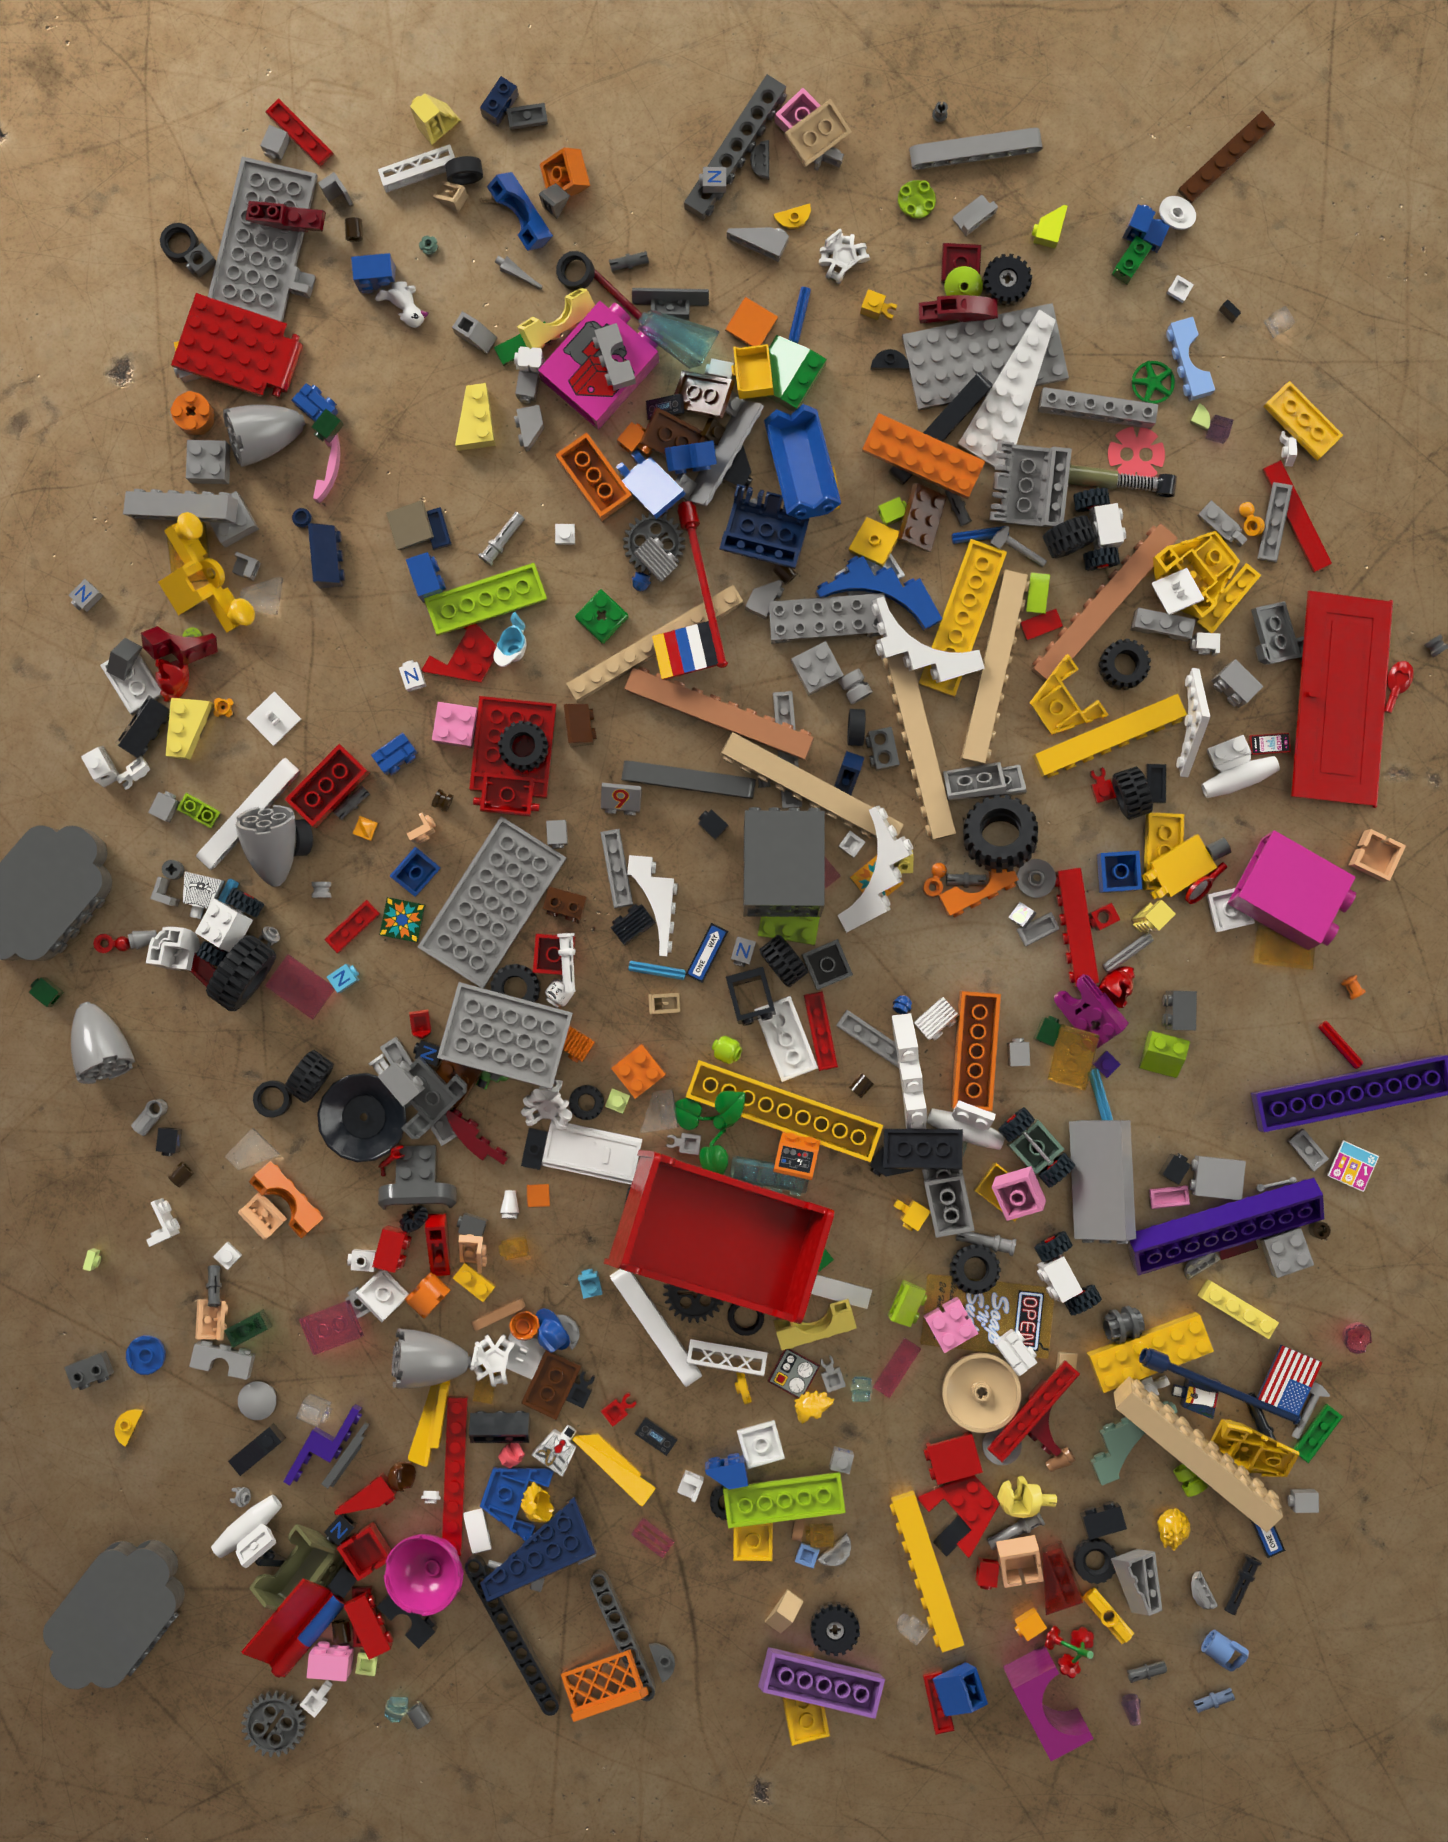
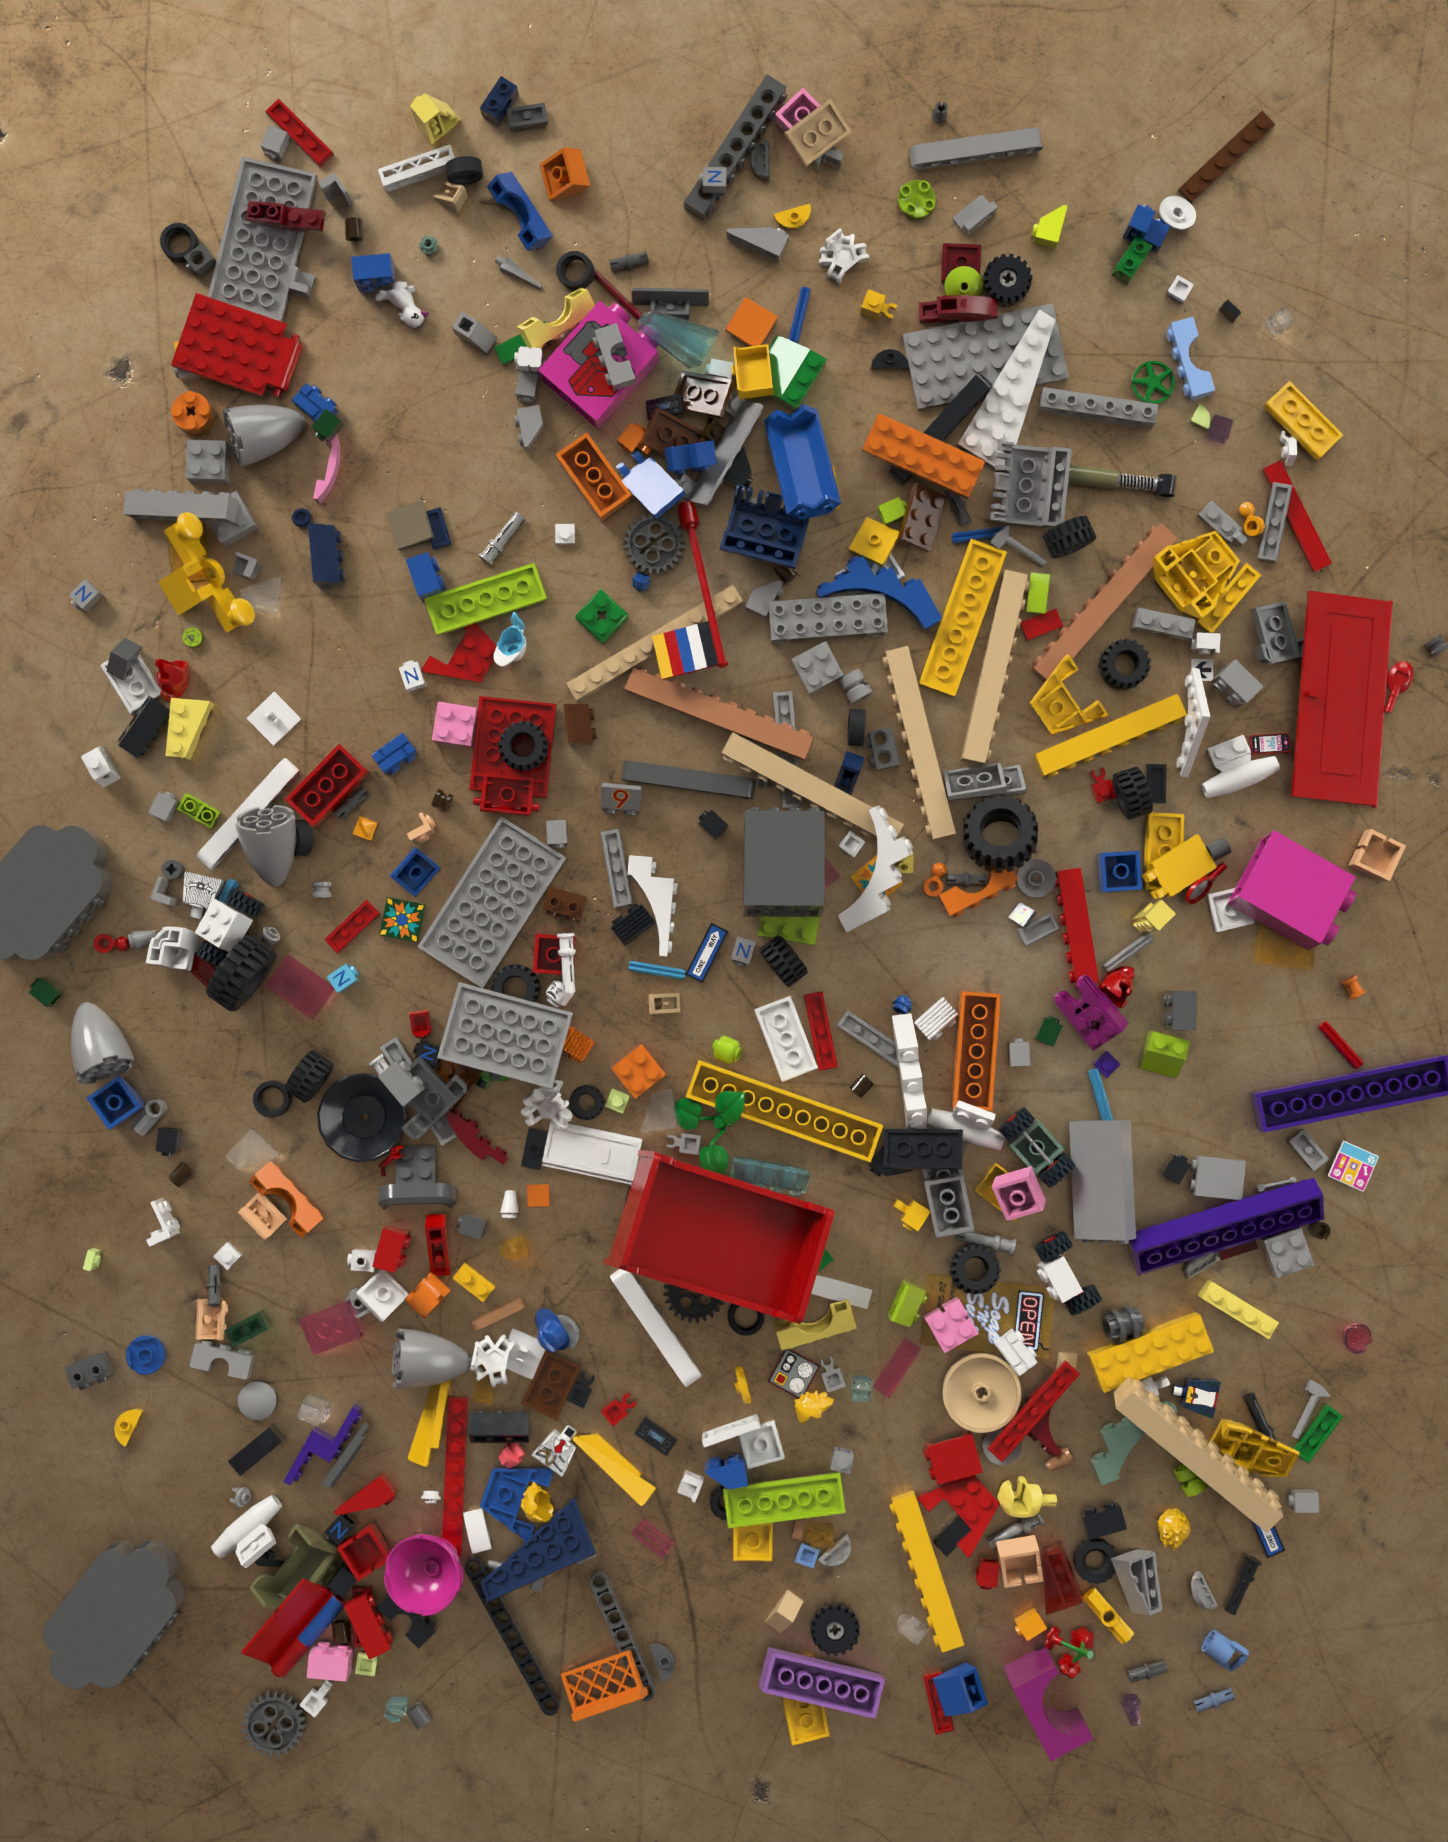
white plate [116,756,151,790] -> none
dark red arch [141,626,218,666] -> none
light orange plate [213,698,233,718] -> none
reddish brown hair [388,1461,416,1492] -> none
black gear [399,1205,428,1232] -> none
light yellow wedge [455,383,496,451] -> none
light nougat bracket [458,1234,487,1274] -> none
orange hair [509,1311,540,1341] -> none
dark grey slope [539,183,570,219] -> none
medium azure bracket [578,1269,603,1299] -> none
light grey brick [633,537,678,582] -> none
white fence [686,1339,768,1377] -> none
black window [726,967,776,1026] -> none
slope [773,1132,821,1180] -> none
dark grey brick [801,939,853,990] -> none
white arch [871,597,985,683] -> none
clear yellow plate [1048,1024,1100,1090] -> none
brick [1073,488,1126,571] -> none
red brick [1088,903,1120,931] -> none
coral piece [1108,426,1165,478] -> none
flag [1139,1345,1323,1425] -> none
bright pink tile [1149,1185,1190,1209] -> none
white piece [1151,568,1204,615] -> none
none -> blue slope [87,1075,146,1130]
none -> white tile [702,1414,760,1447]
none -> white sticker [1191,659,1213,681]

